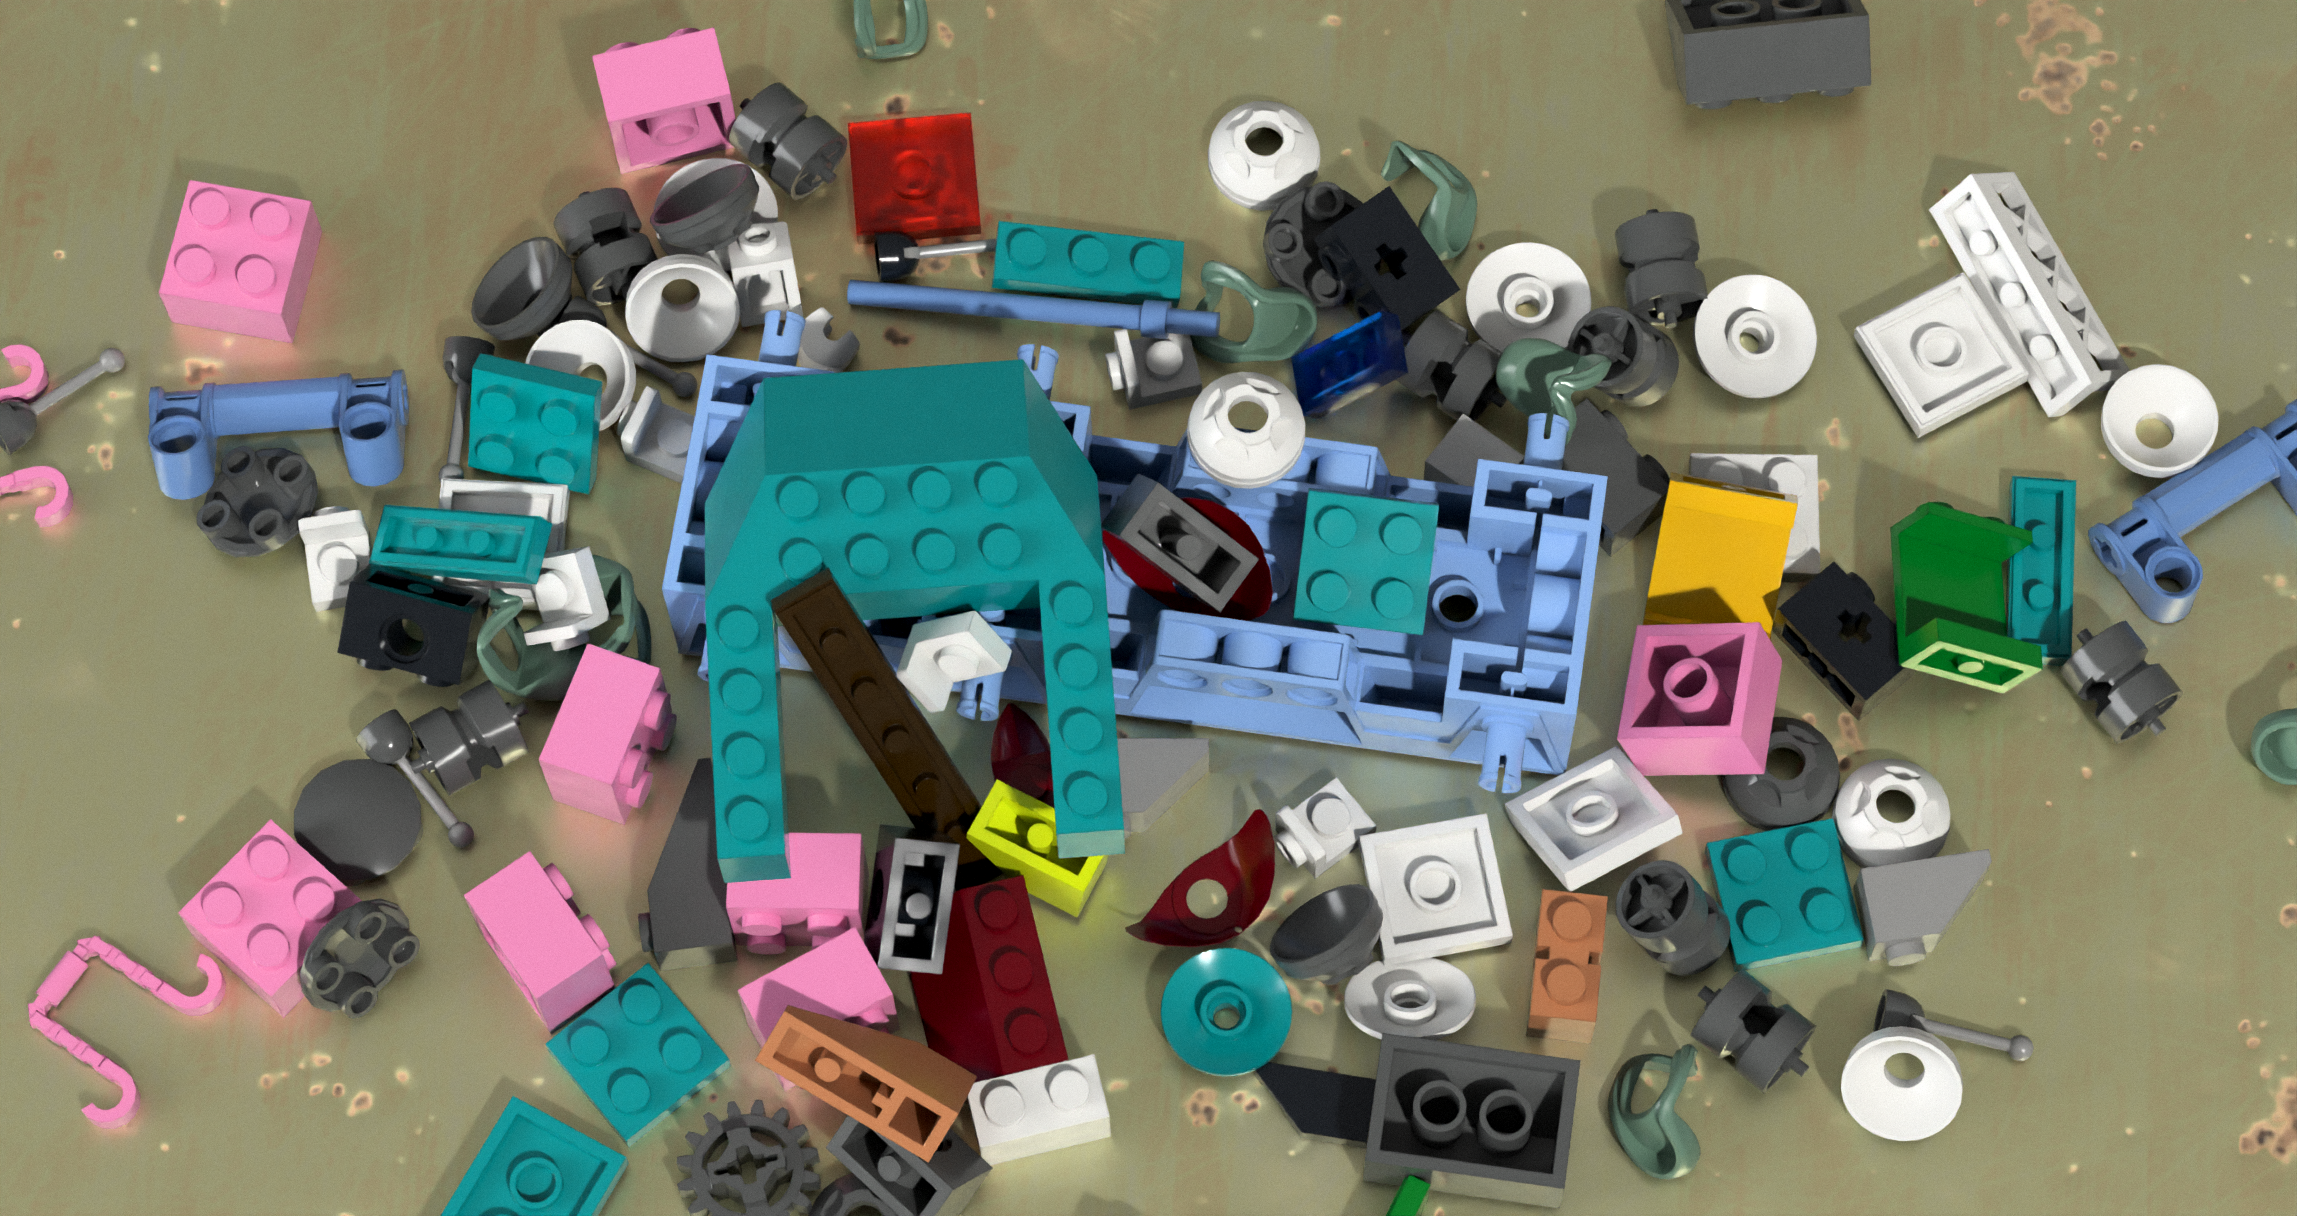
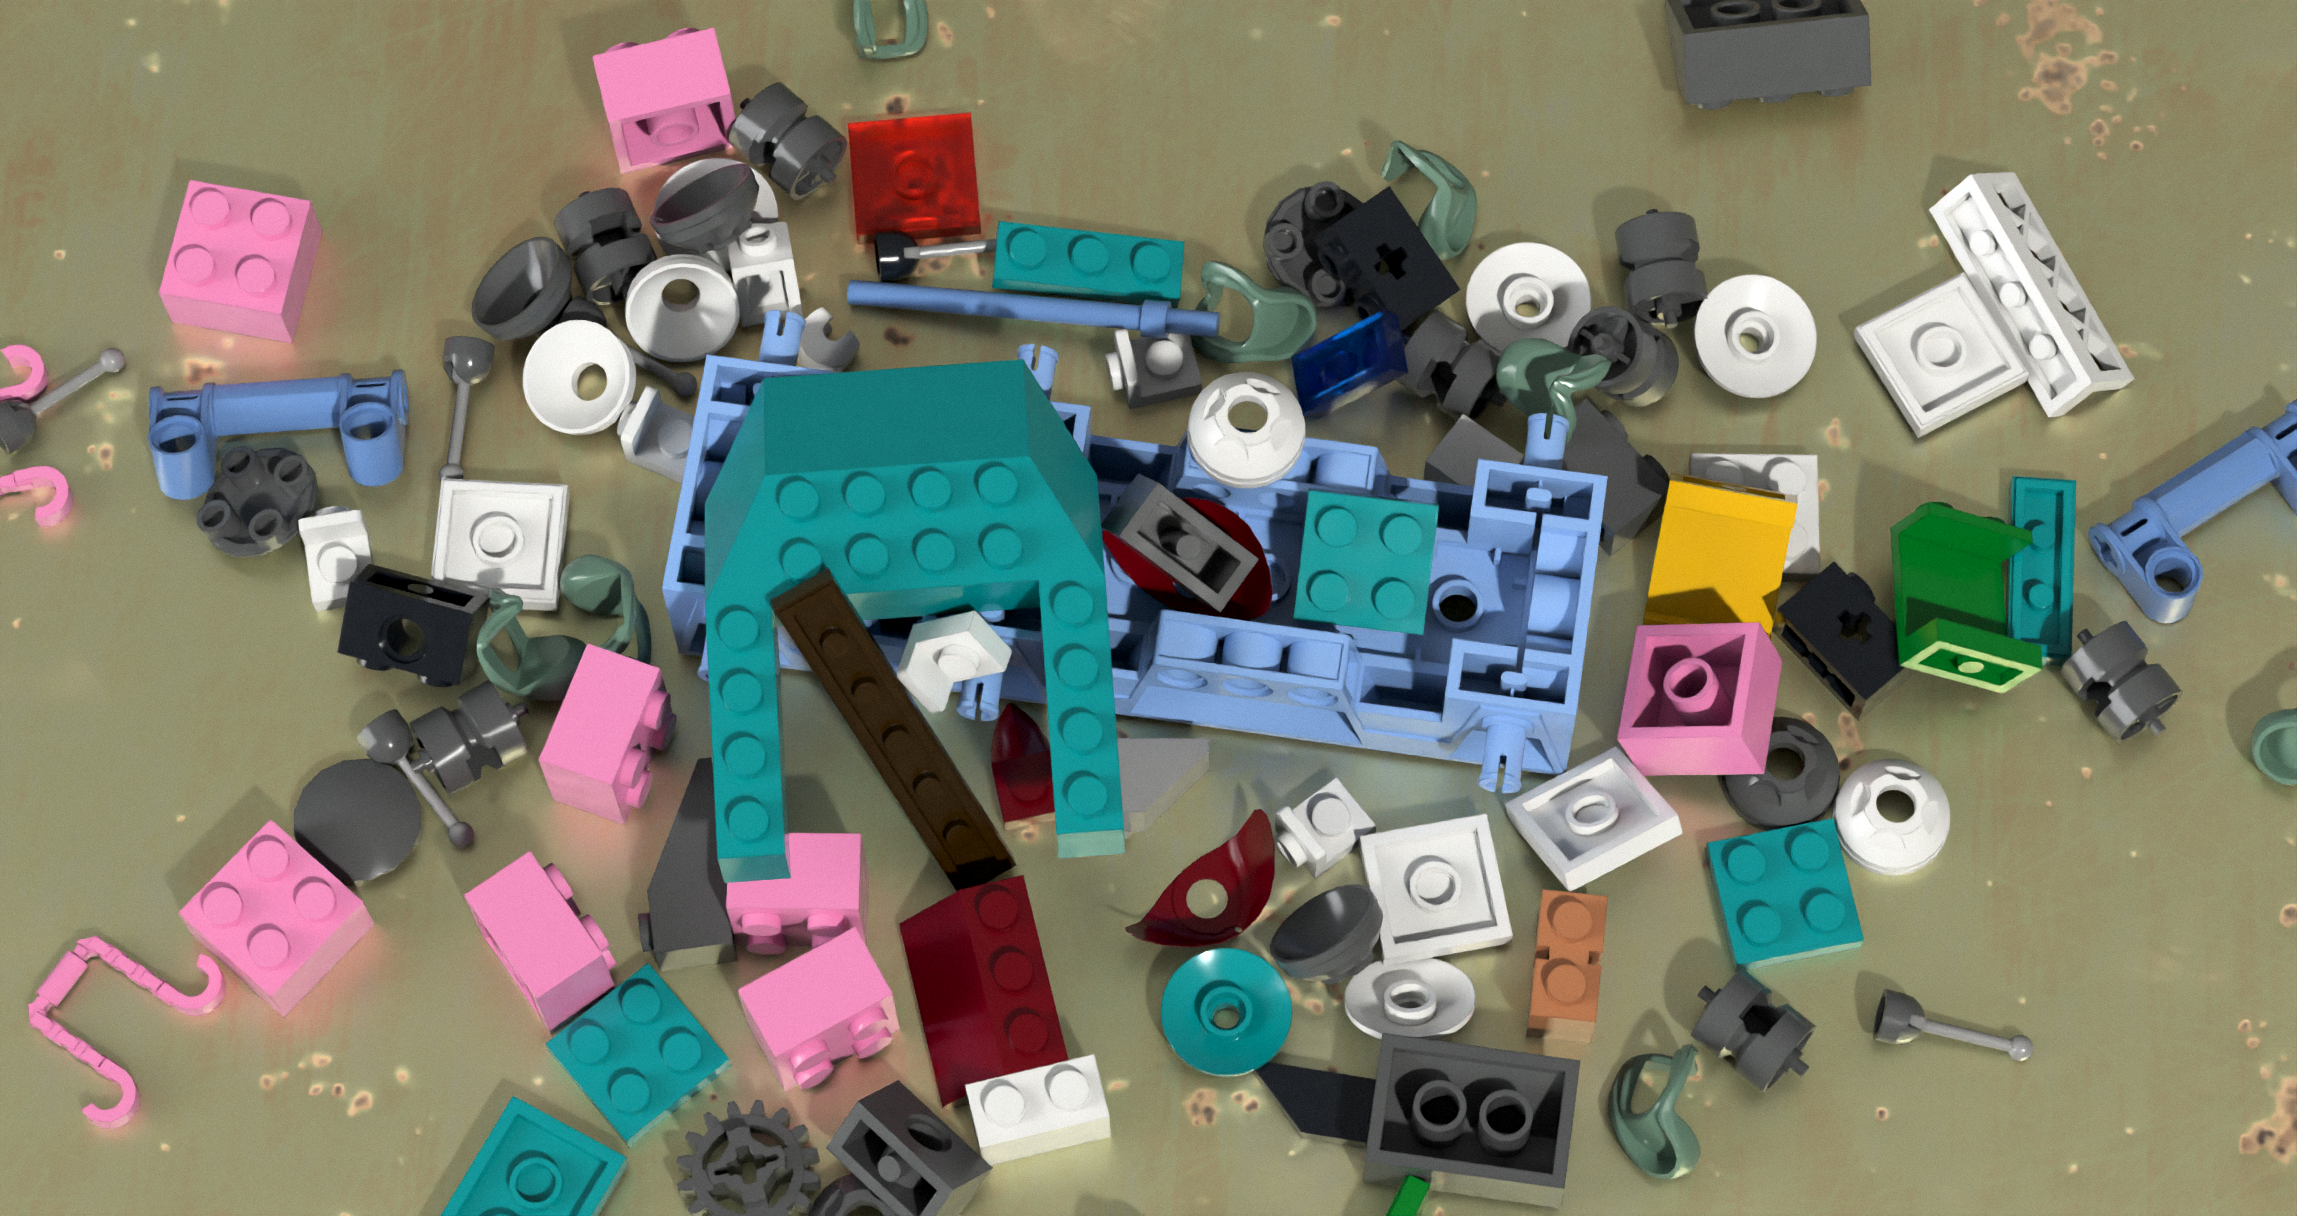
dark grey dish [300,898,420,1019] -> none
teal tile [369,505,553,585] -> none
teal plate [468,353,602,495] -> none
white bracket [523,546,611,651] -> none
nougat slope [755,1005,977,1162] -> none
black brick [864,824,960,974] -> none
neon yellow slope [966,779,1109,918] -> none
white piece [1208,101,1320,211] -> none
dark grey wheel [1616,860,1730,976] -> none
white piece [1841,1026,1963,1141] -> none
light grey slope [1853,849,1992,966] -> none
white piece [2101,364,2219,478] -> none

